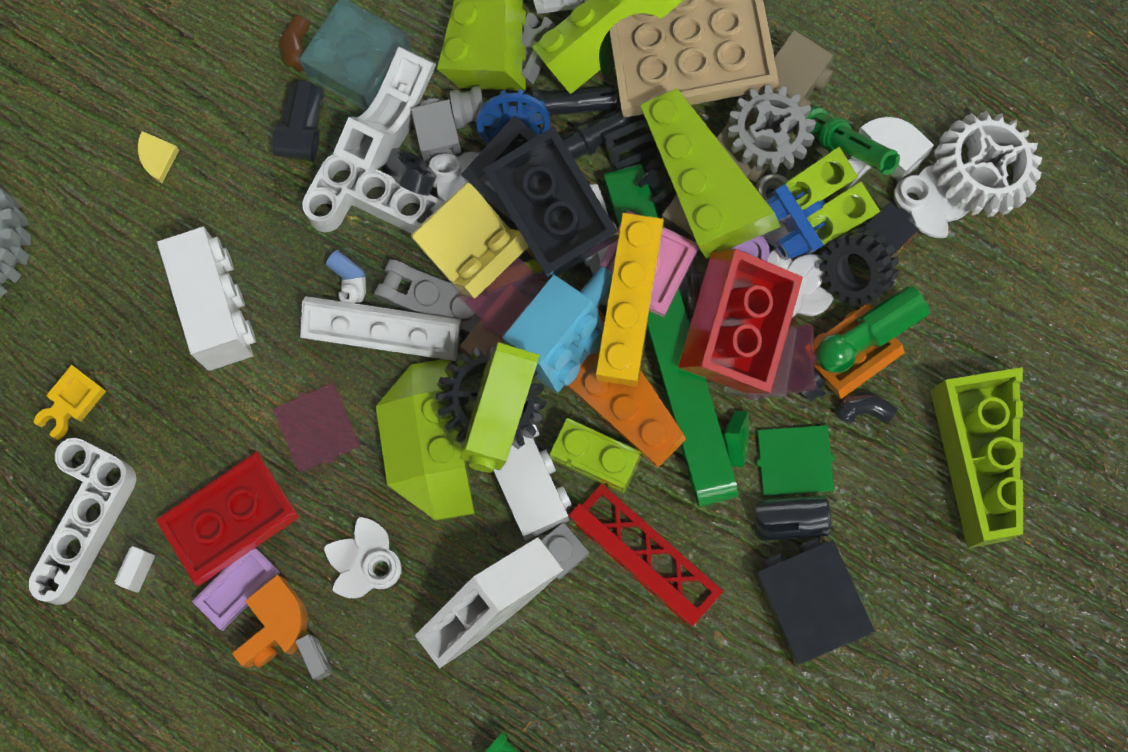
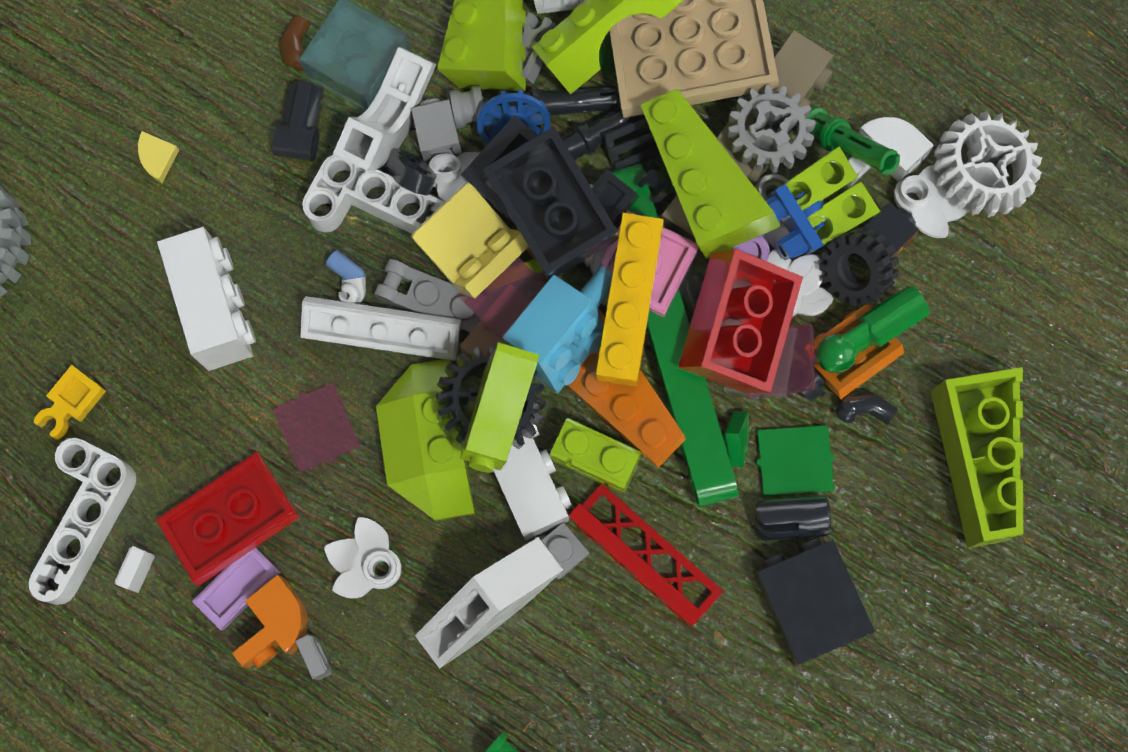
none -> black plate [591,169,640,226]

